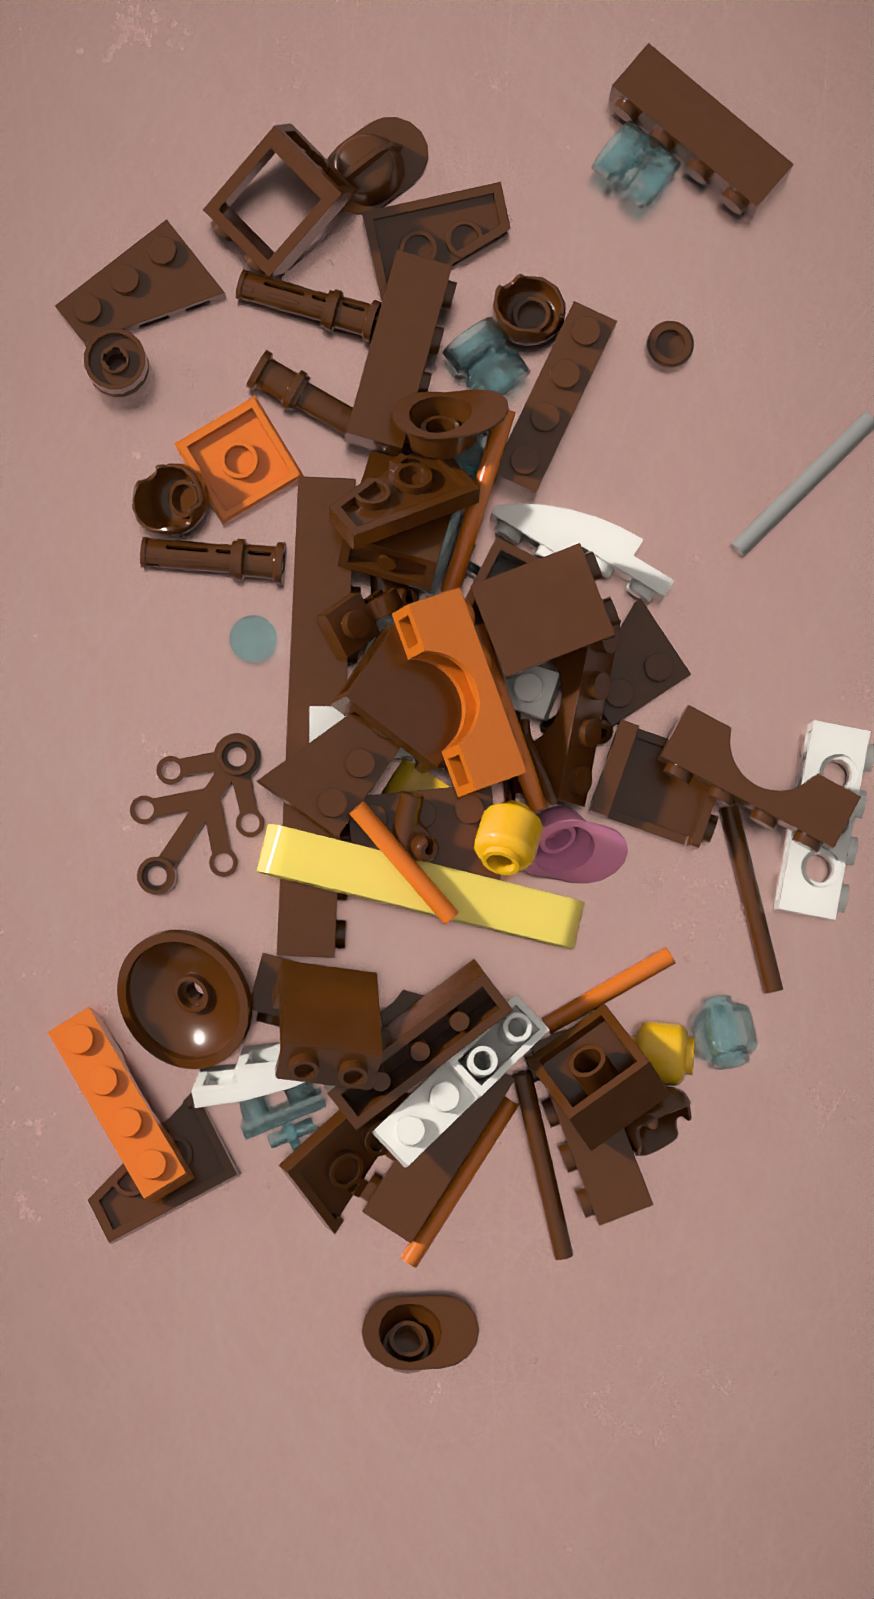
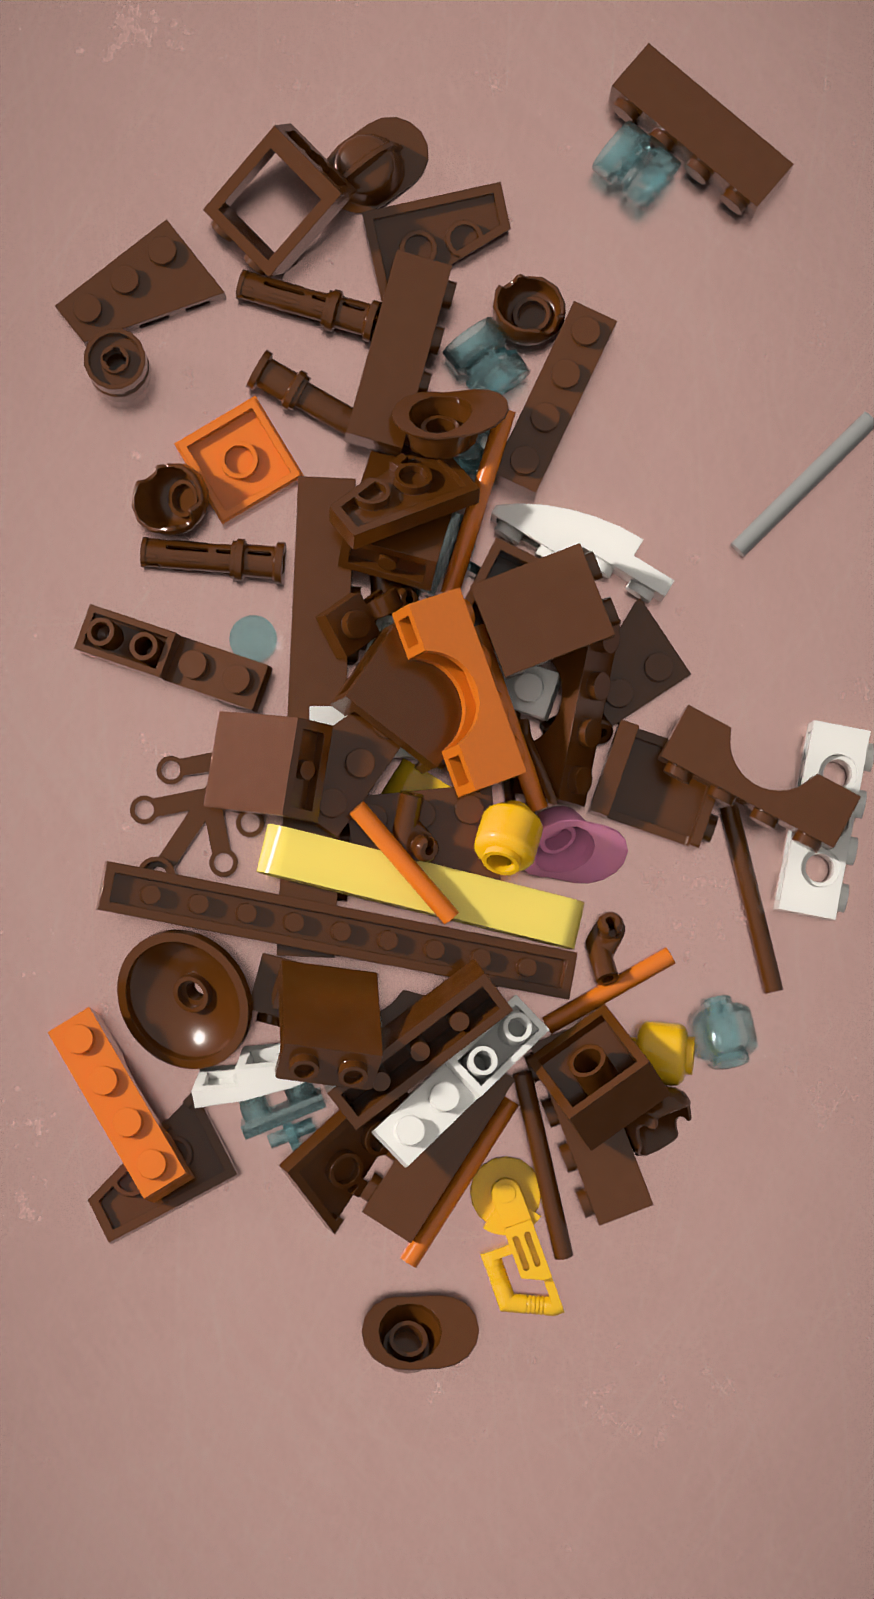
reddish brown tile [646,321,694,371] -> none
none -> reddish brown slope [74,604,273,713]
none -> reddish brown plate [96,861,578,1000]
none -> reddish brown panel [204,711,333,822]
none -> yellow piece [470,1156,565,1316]
none -> reddish brown arm [586,912,625,986]

